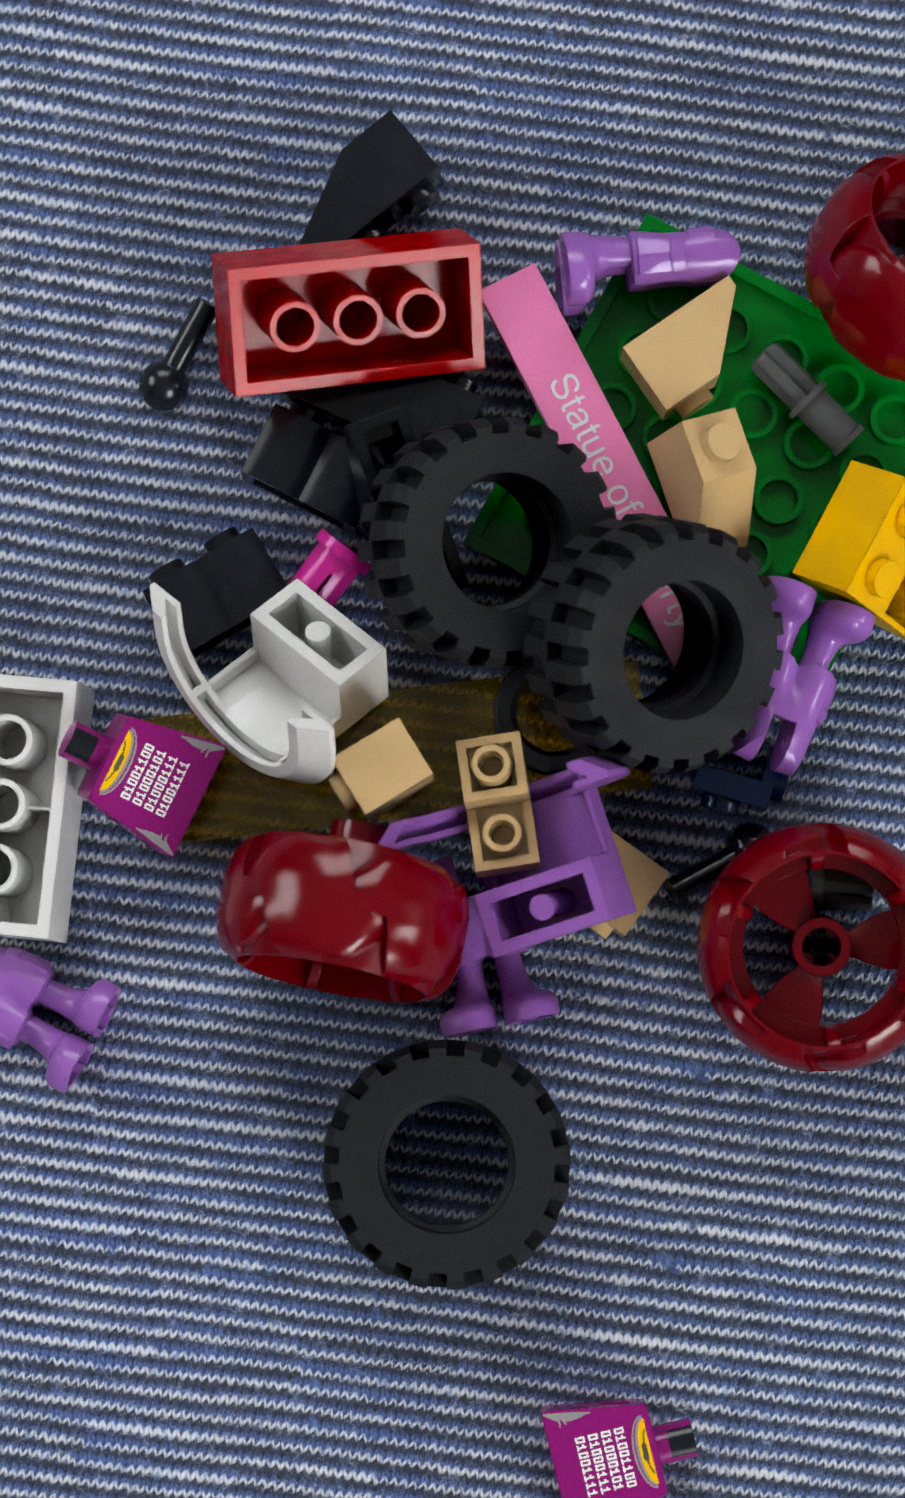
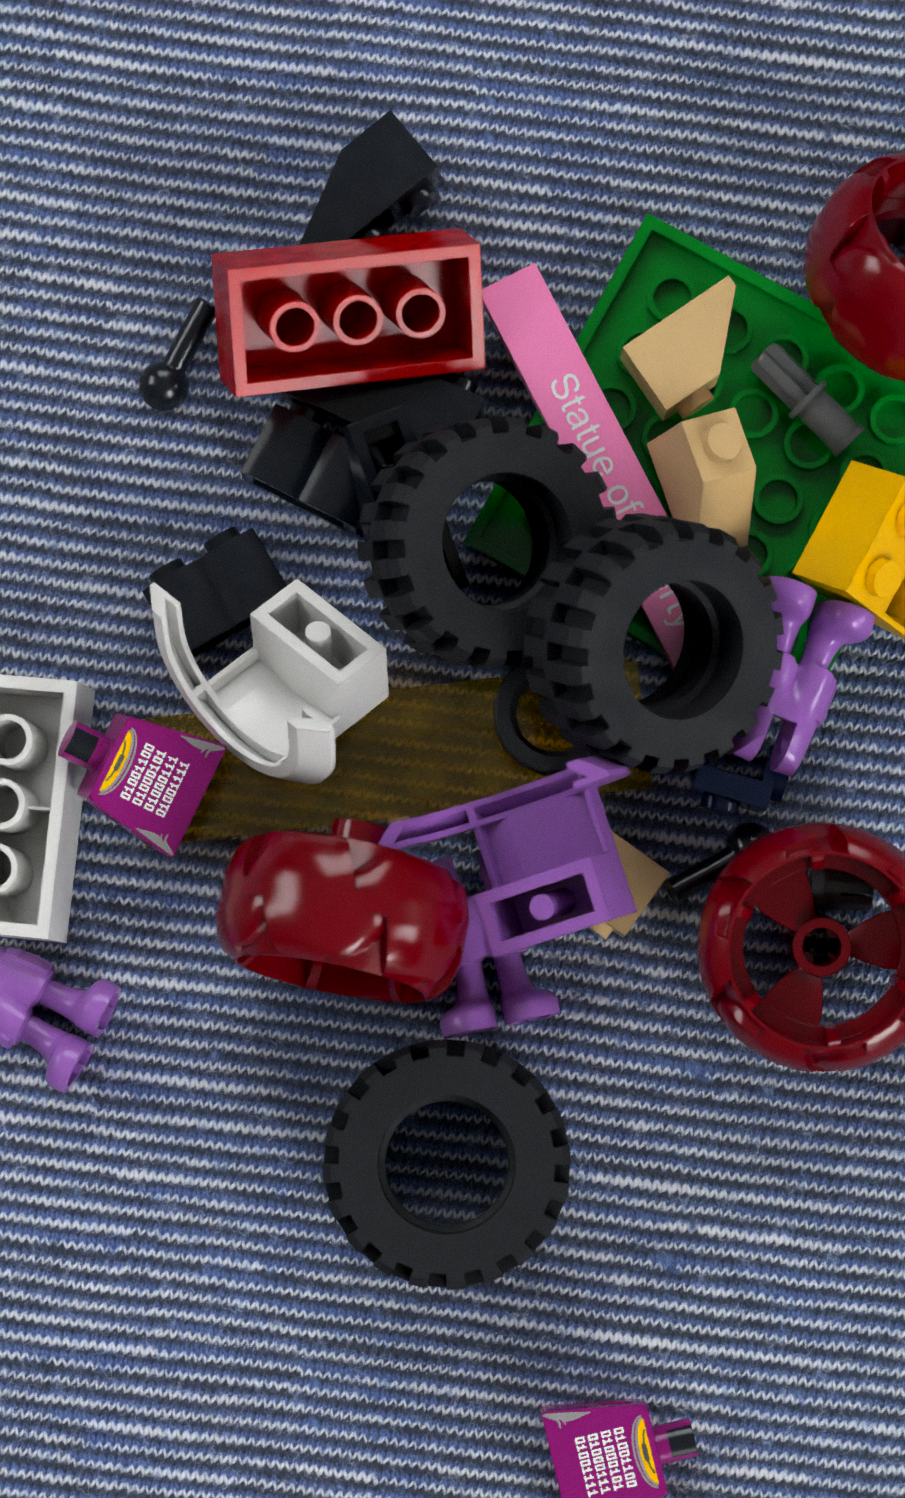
dark pink bush [289,527,371,606] -> none
tan brick [328,717,434,823] -> none
tan slope [455,731,542,878] -> none
medium lavender piece [554,226,741,316] -> none

